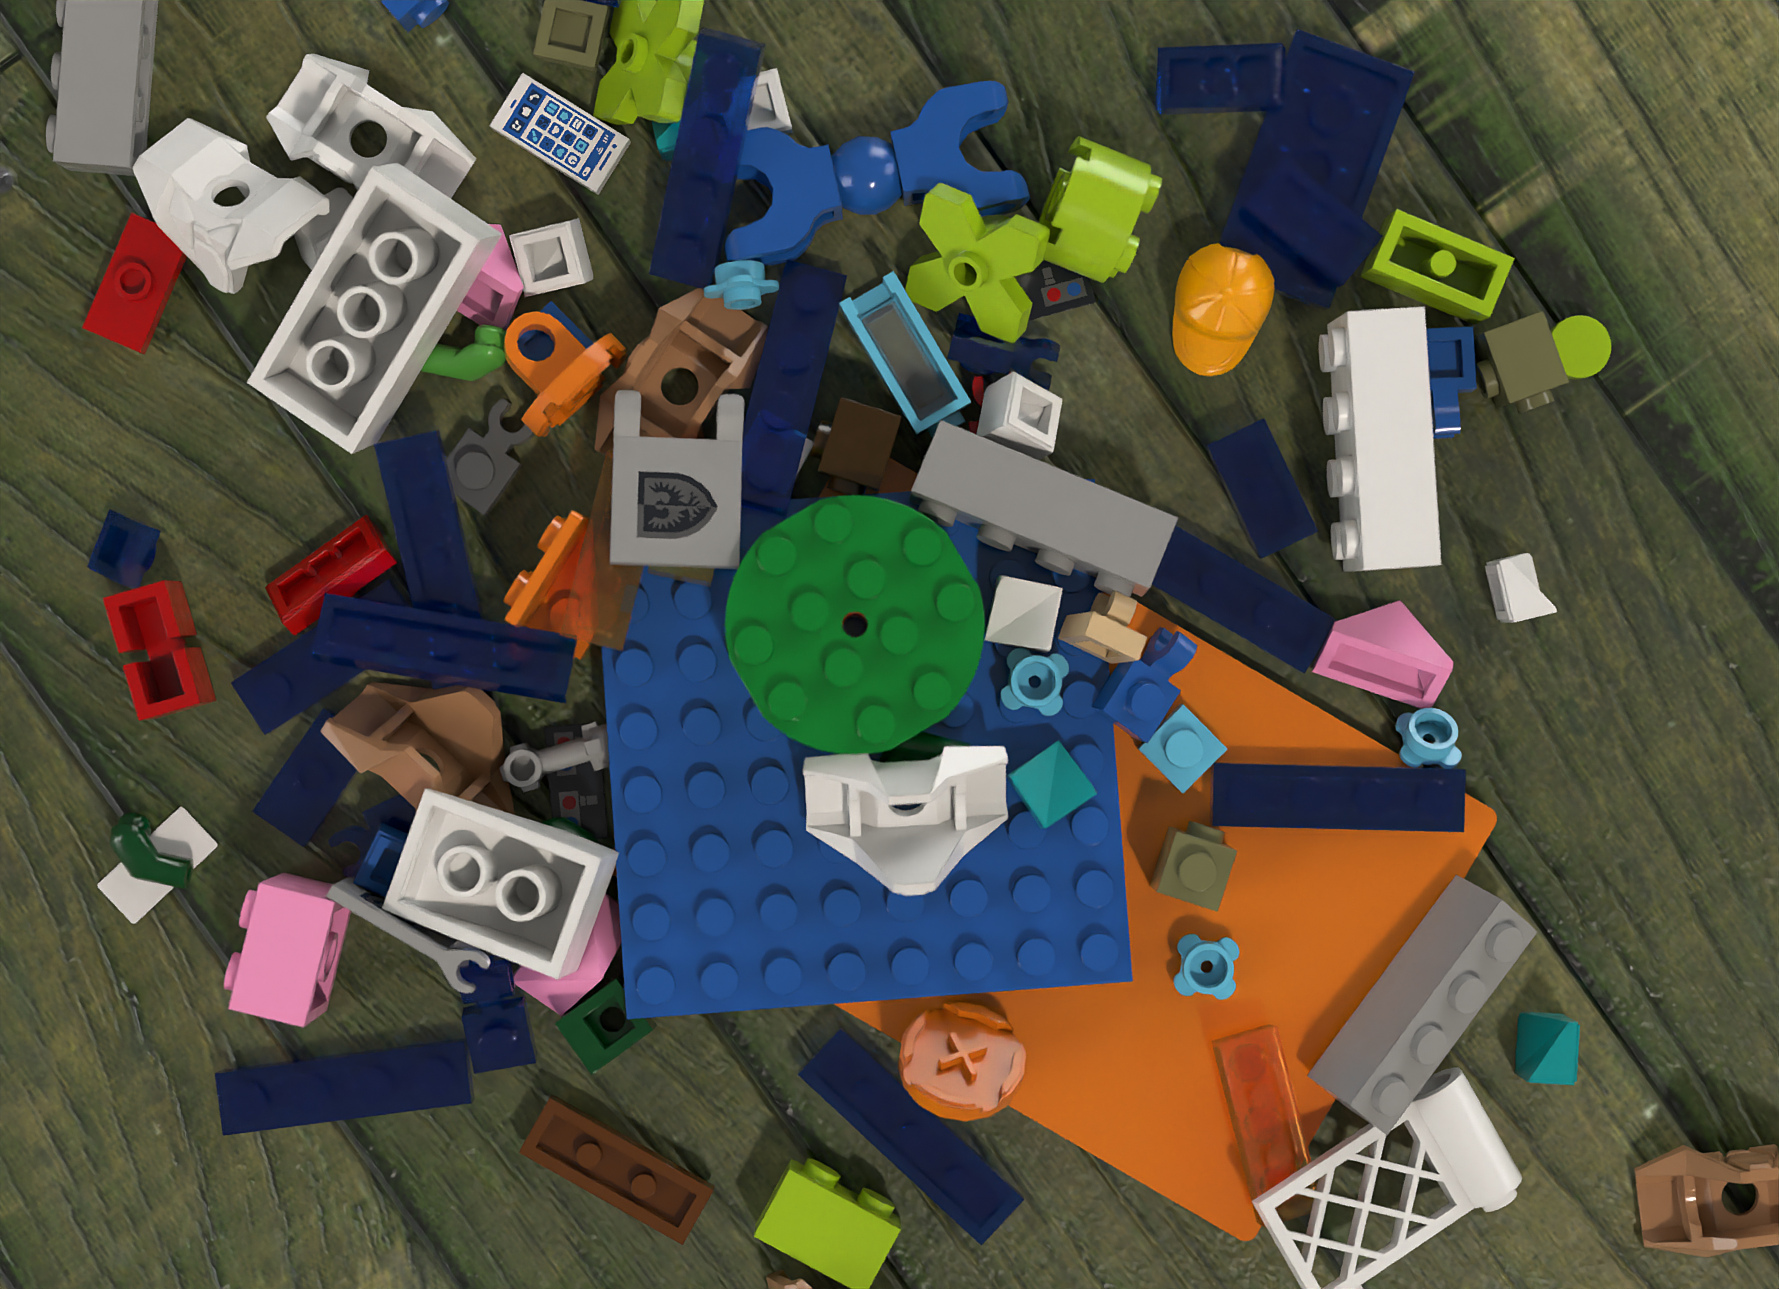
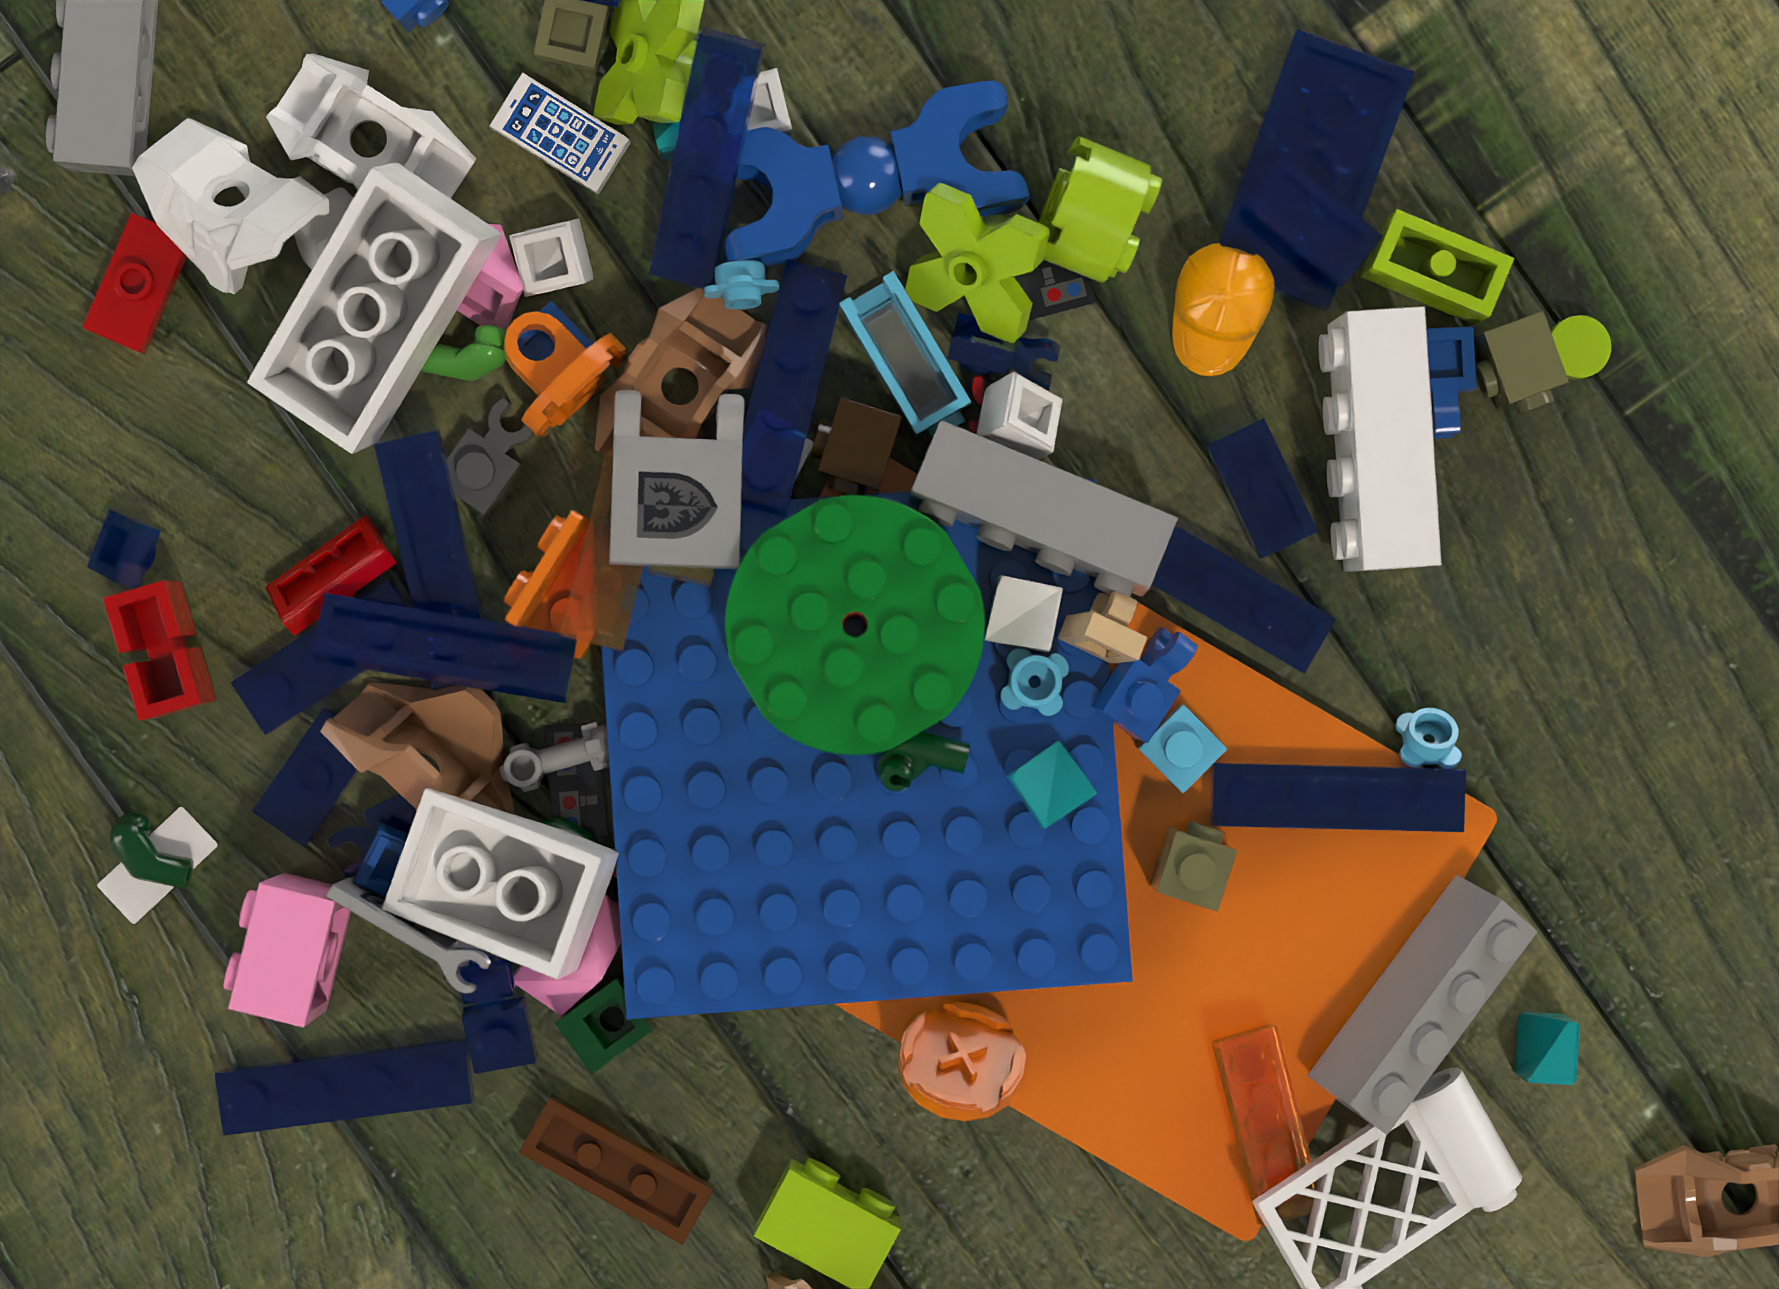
clear blue plate [798,1026,1024,1246] -> none
white piece [803,746,1008,896] -> none
clear blue plate [1155,43,1286,115] -> none
medium azure plate [1173,934,1240,1000] -> none
bright pink slope [1312,600,1453,709] -> none
white slope [1485,553,1557,623] -> none

